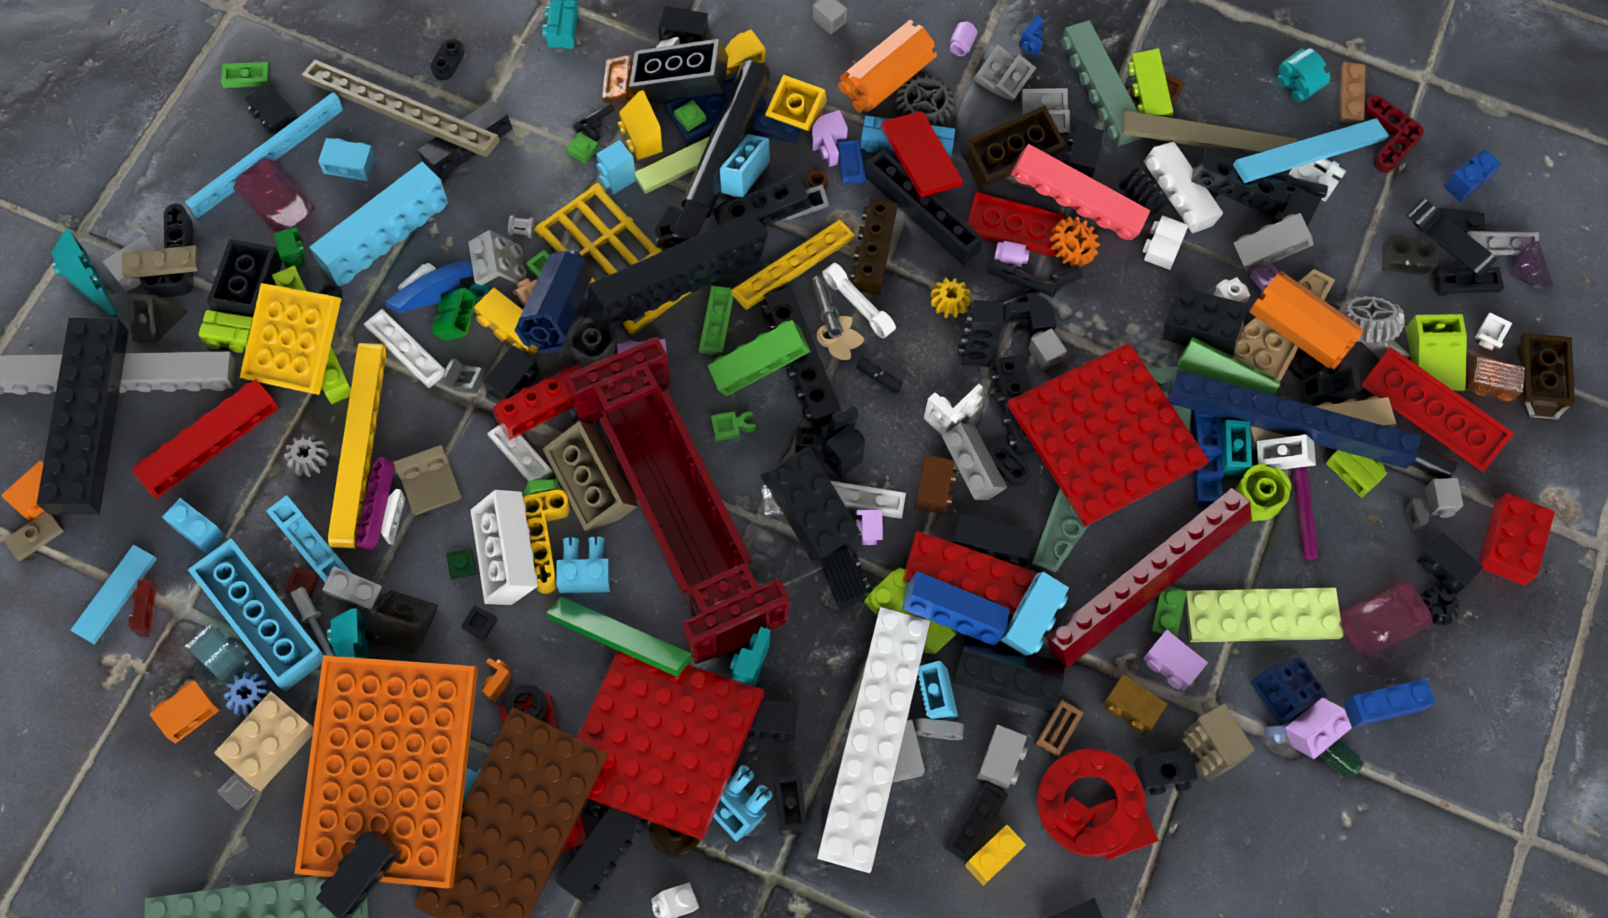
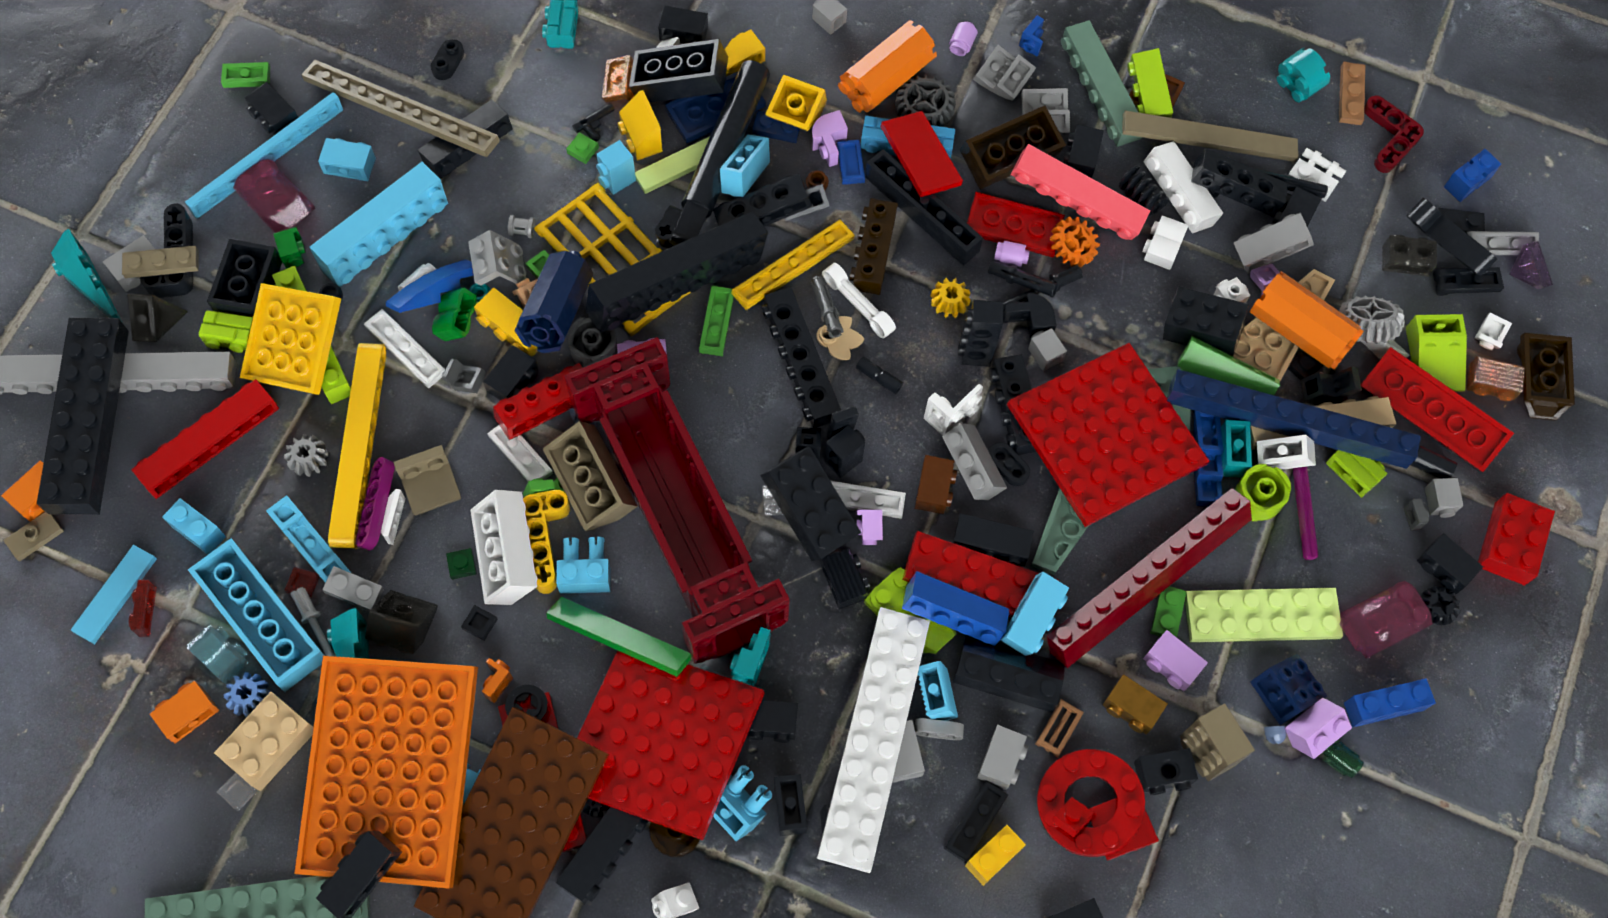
bright green plate [674,100,706,132] -> none
bright green brick [707,320,811,397] -> none
bright green plate [711,411,755,441] -> none
medium azure tile [1233,118,1389,183] -> none

